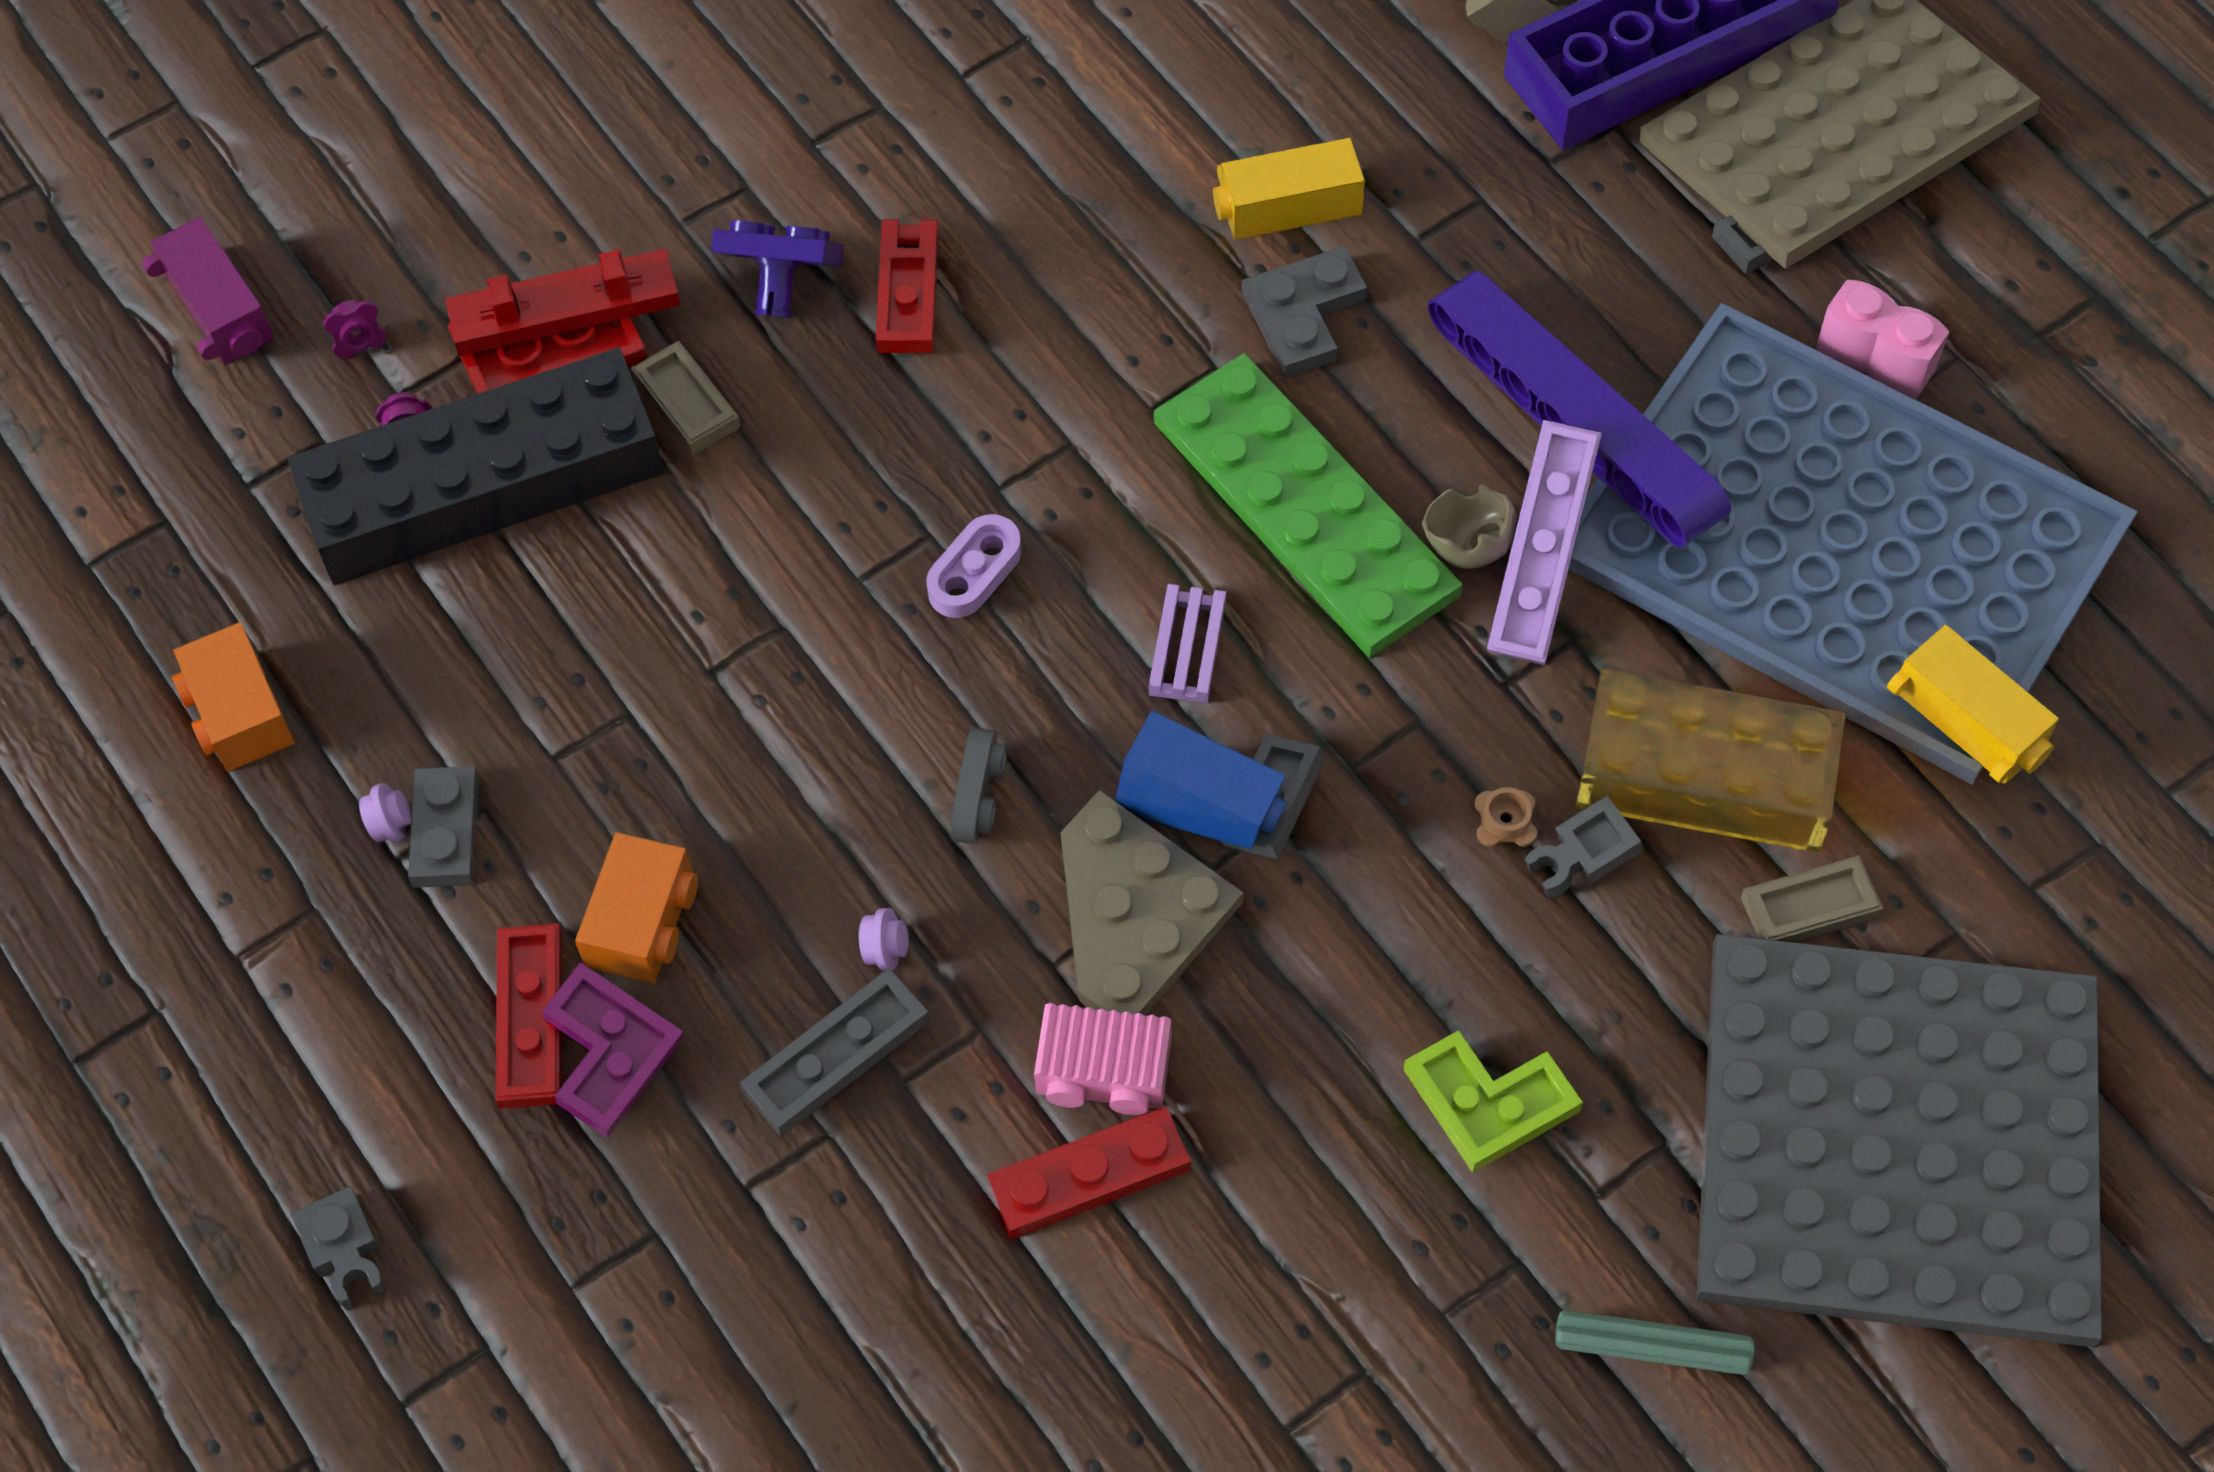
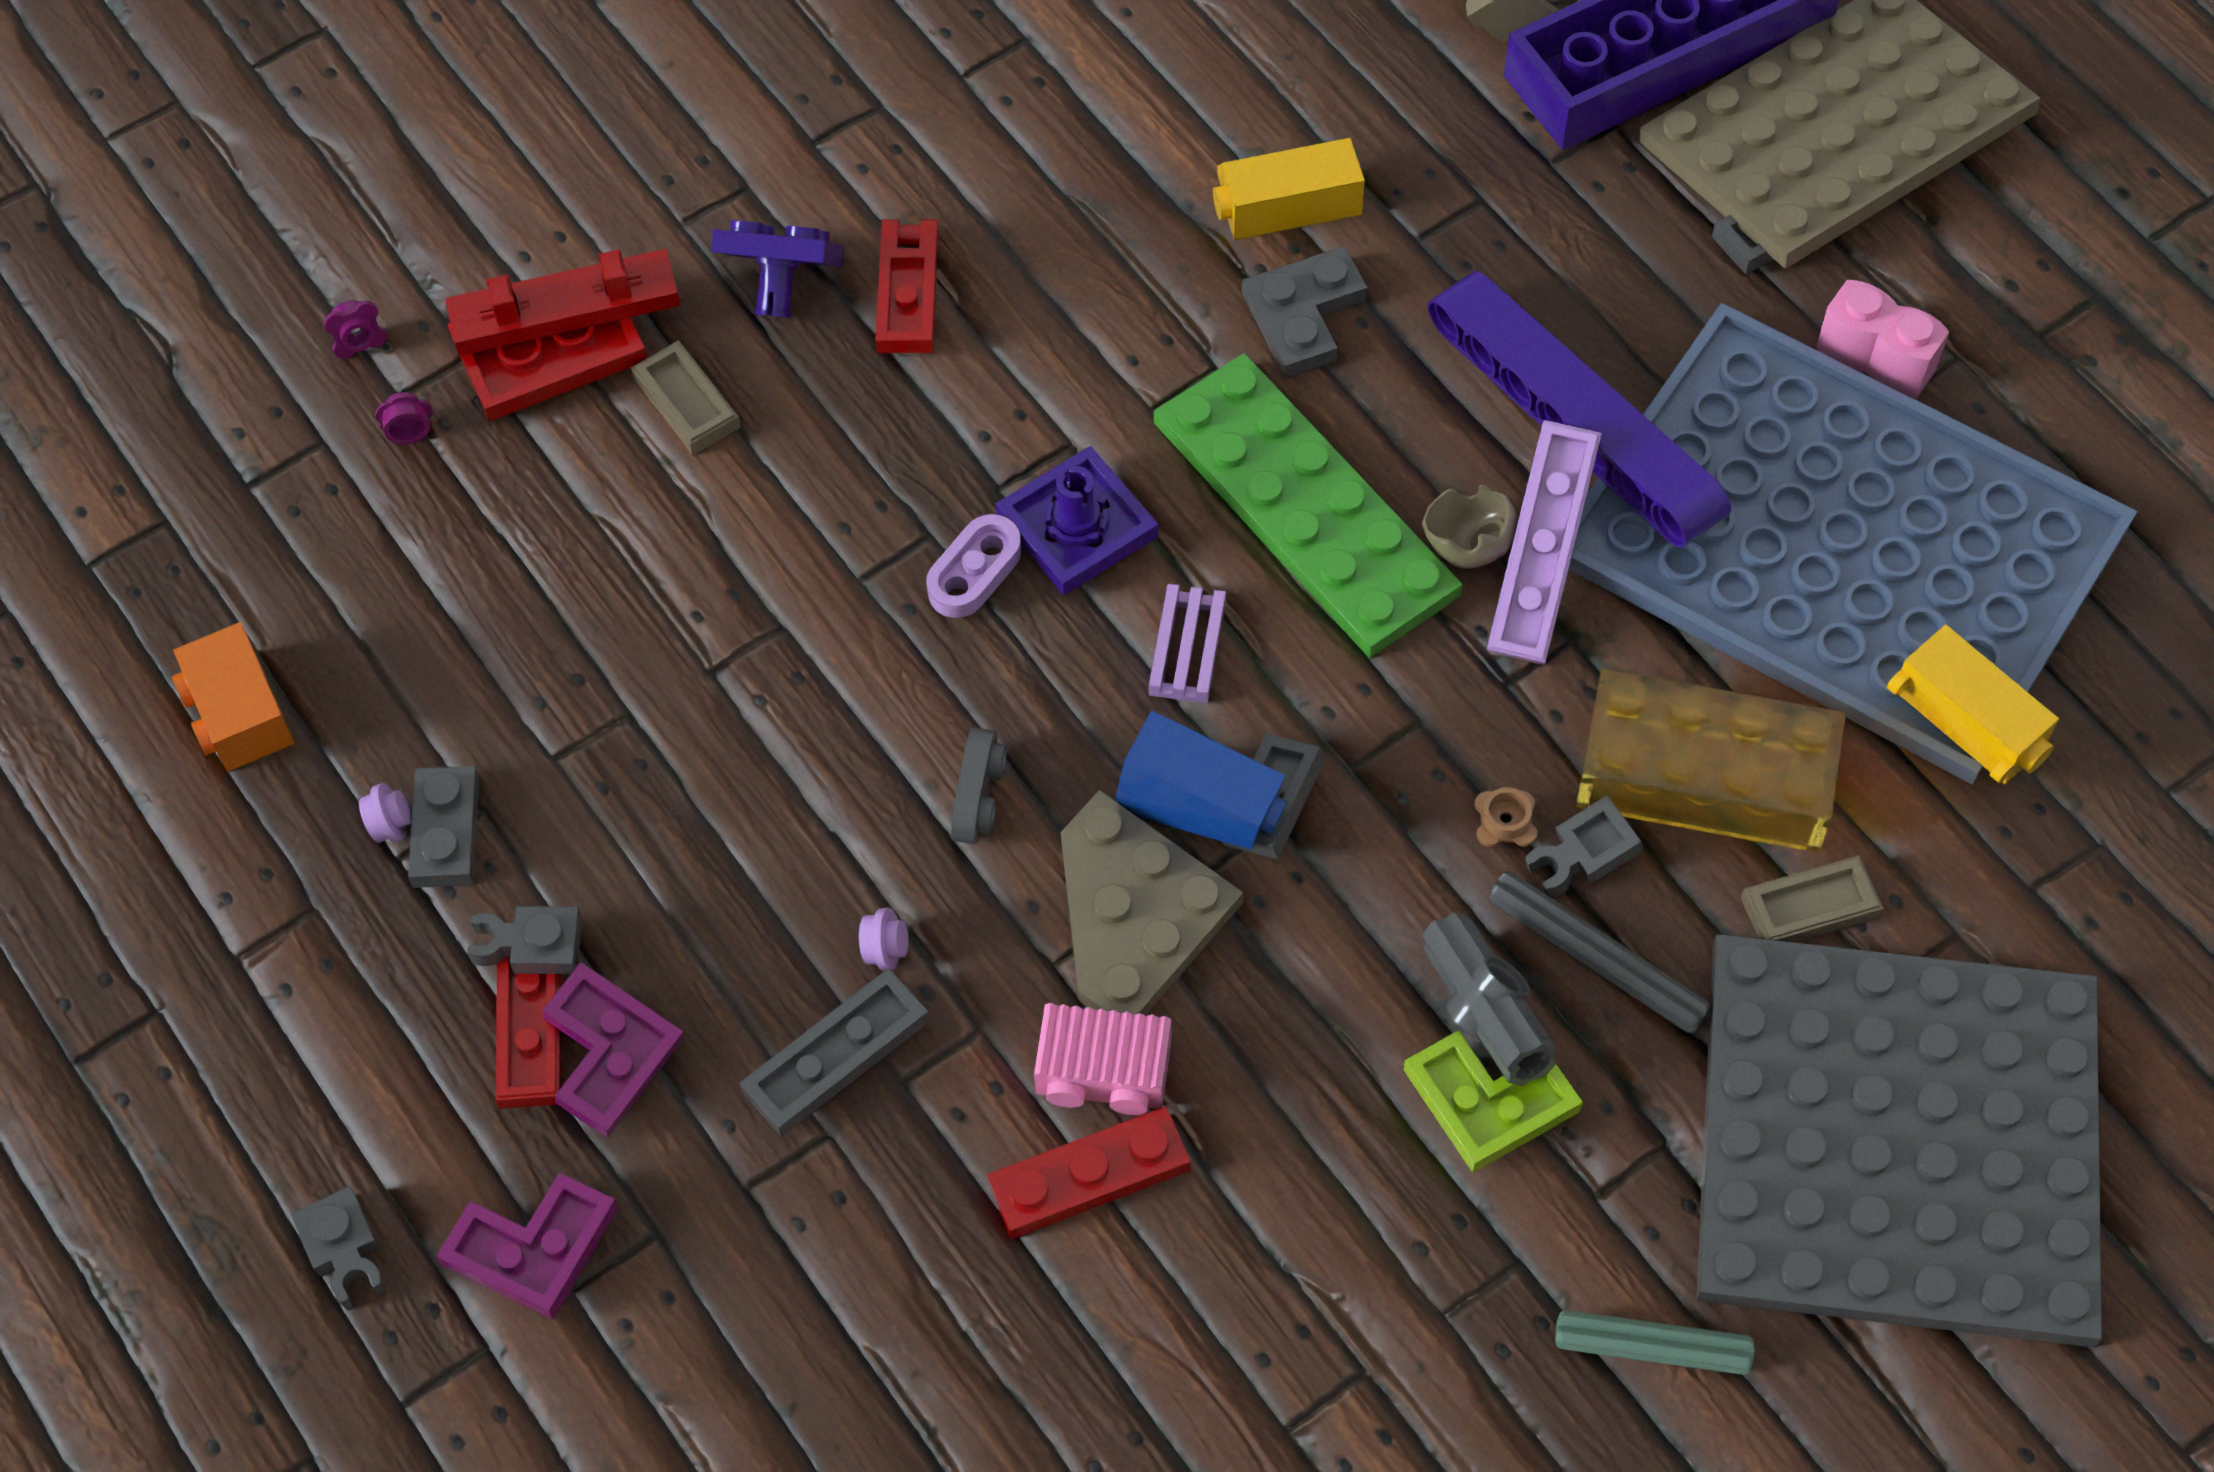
magenta brick [142,216,274,365] -> none
black brick [287,347,665,586] -> none
orange brick [575,832,698,984] -> none
none -> magenta plate [436,1172,619,1320]
none -> dark grey plate [467,906,582,974]
none -> dark purple plate [996,445,1159,596]
none -> dark grey piece [1422,912,1557,1086]
none -> dark grey axle [1489,871,1710,1033]

